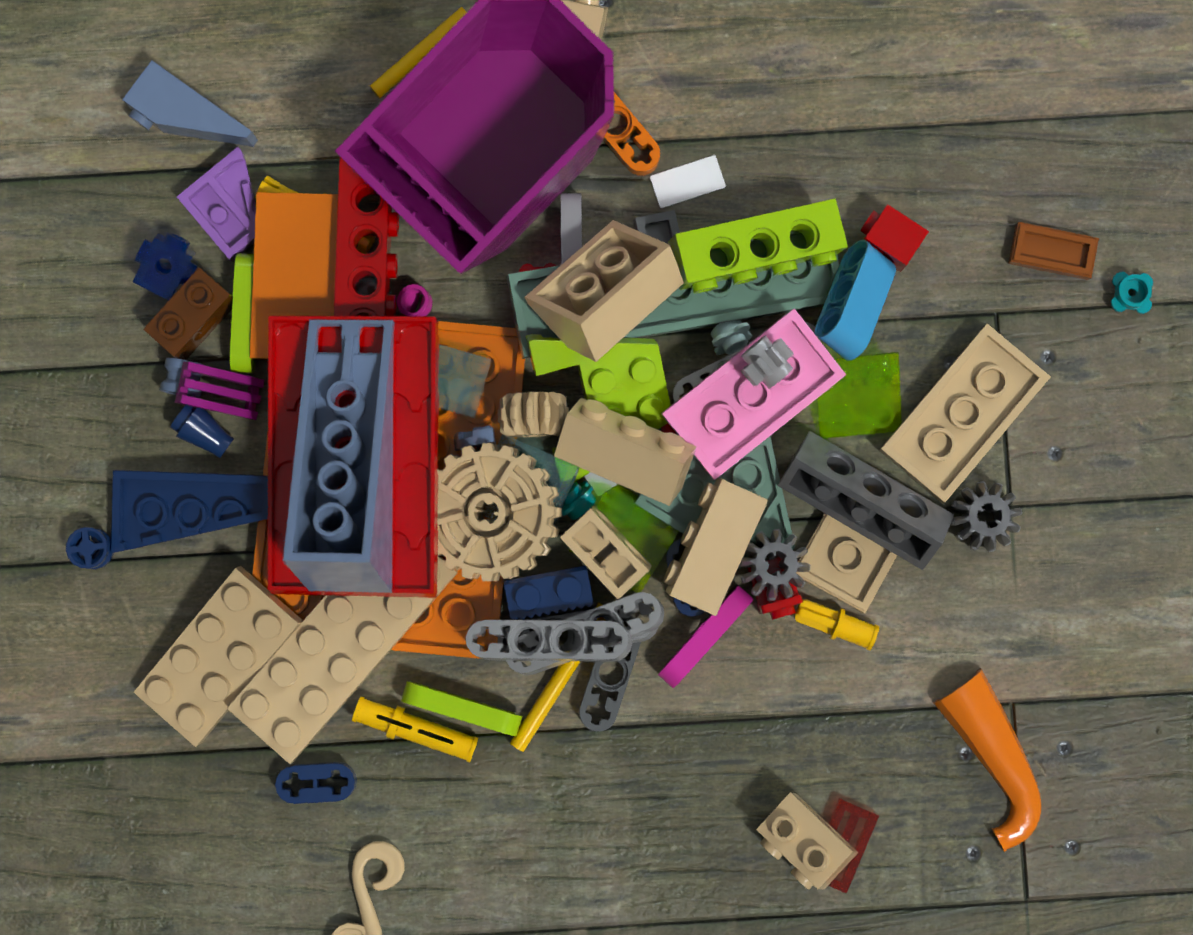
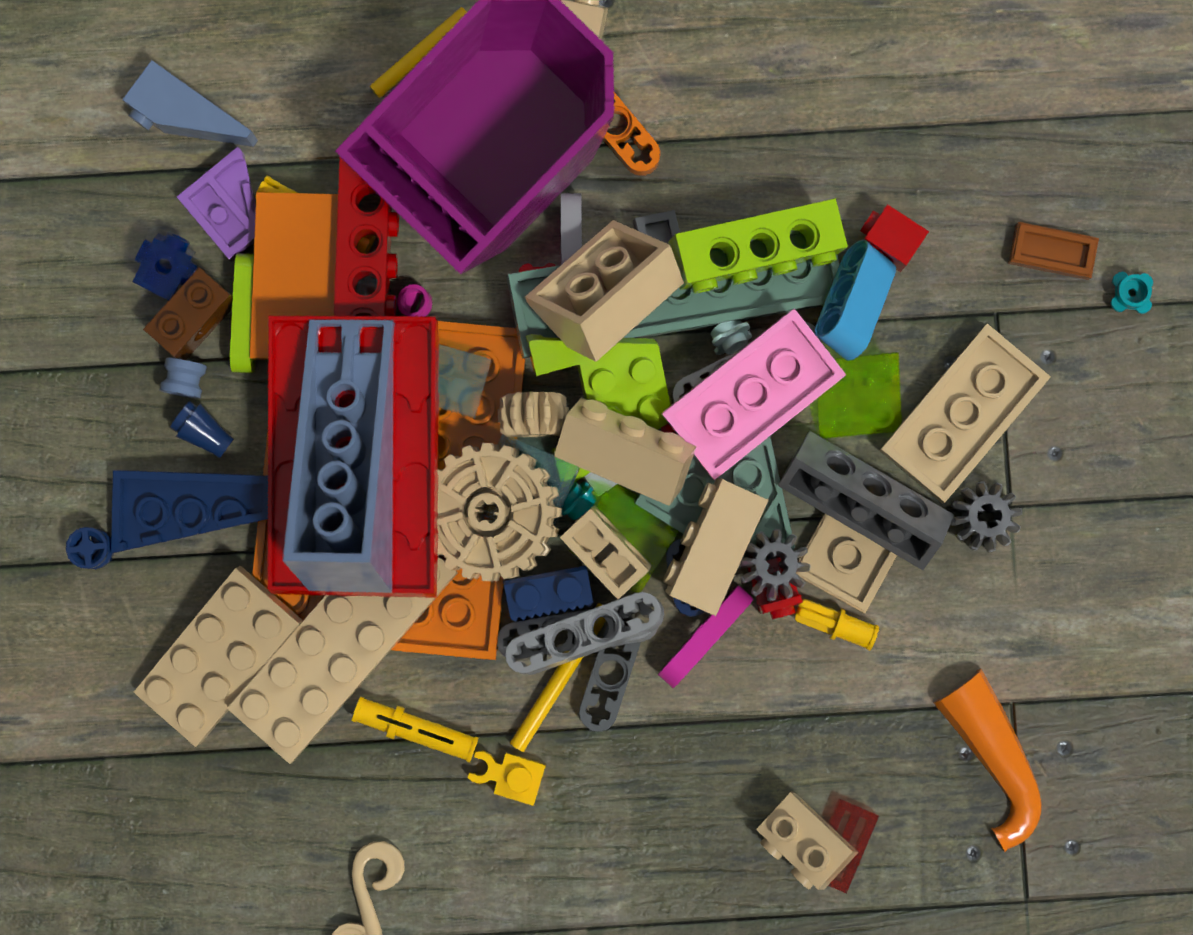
magenta tile [175,362,264,420] -> none
dark blue beam [275,762,357,804] -> none
lime beam [401,681,523,736] -> none
sand blue tile [453,426,496,451] -> none
light grey beam [466,620,632,662] -> none
white sticker [650,155,726,208] -> none
light grey gear [741,336,794,389] -> none
none -> yellow plate [468,751,546,806]

